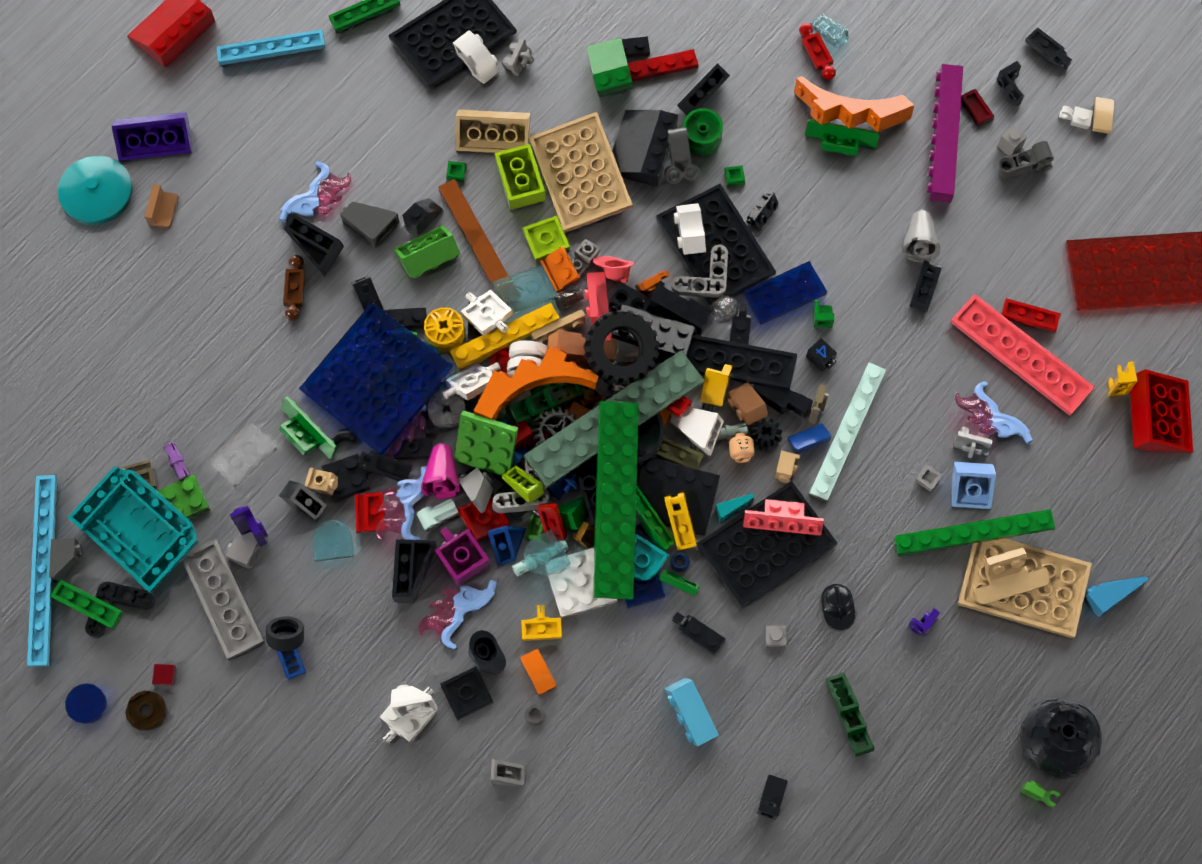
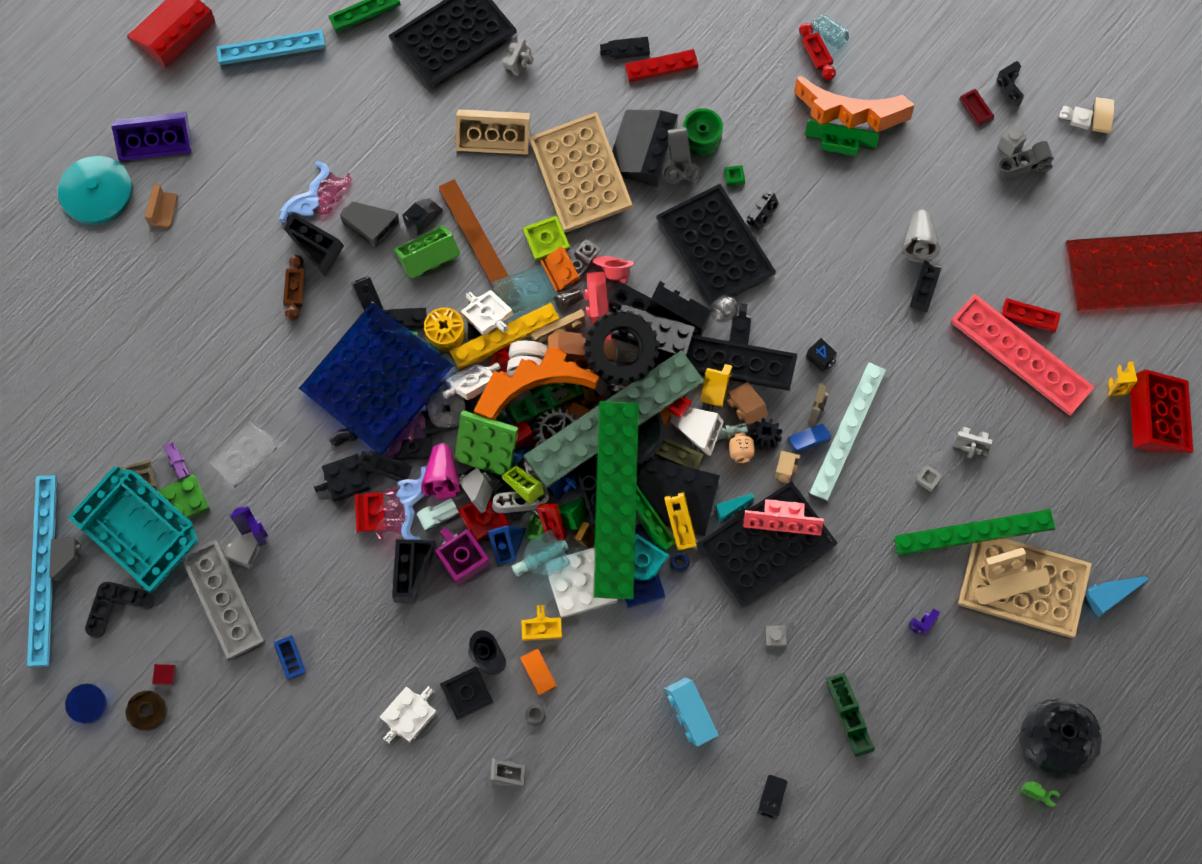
green plate [50,579,124,630] -> none
black tyre [266,616,304,651] -> none
green bracket [279,396,337,459] -> none
black slope [279,480,327,521] -> none
tan brick [304,468,338,496] -> none
clear light blue tile [313,520,354,562] -> none
white slope [391,685,438,718] -> none
piece [418,580,497,650] -> none
green tile [446,161,467,182] -> none
white brick [453,30,500,84] -> none
lime brick [495,144,546,210] -> none
slope [587,37,634,98] -> none
orange plate [635,270,669,293] -> none
green tile [659,569,701,596] -> none
light grey beam [672,245,728,298] -> none
black hinge [672,612,726,656] -> none
white brick [674,203,706,255] -> none
black brick [677,63,730,115] -> none
clear blue plate [743,261,827,325] -> none
black slope [753,385,813,419] -> none
green panel [813,300,834,328] -> none
black piece [821,584,855,630] -> none
magenta brick [927,64,964,203] -> none
light blue slope [952,462,996,509] -> none
piece [955,381,1033,444] -> none
black hinge [1025,28,1072,69] -> none

